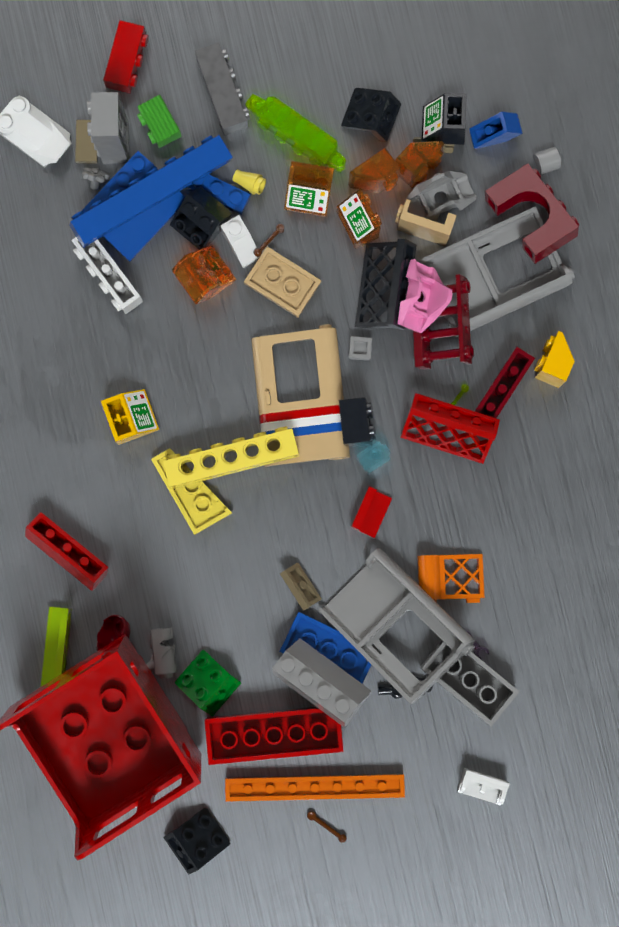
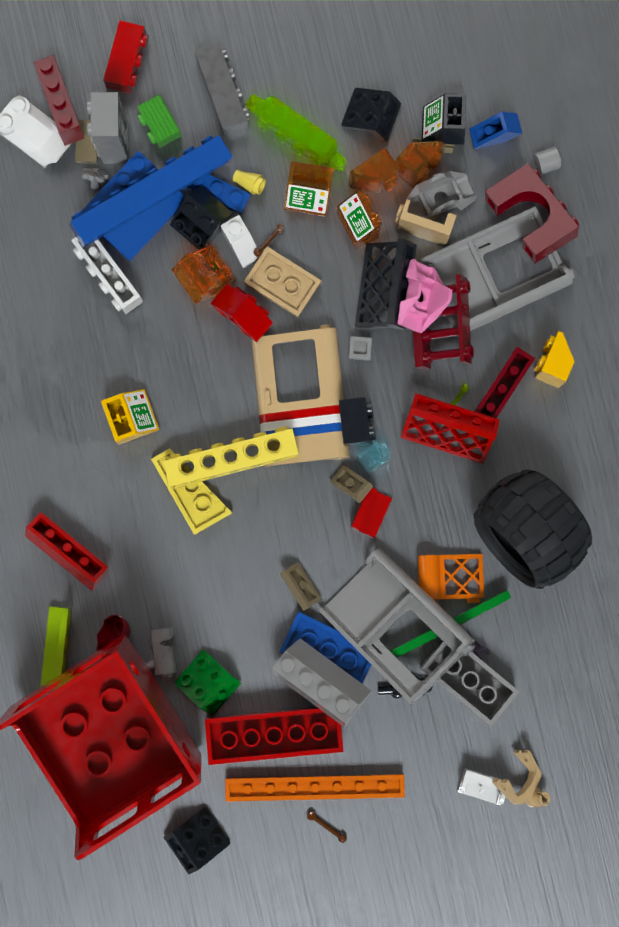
none -> dark red brick [33,55,85,146]
none -> red brick [210,284,273,342]
none -> dark tan plate [330,465,373,503]
none -> green tile [390,590,511,658]
none -> black tyre [473,469,592,589]
none -> tan piece [492,749,550,807]

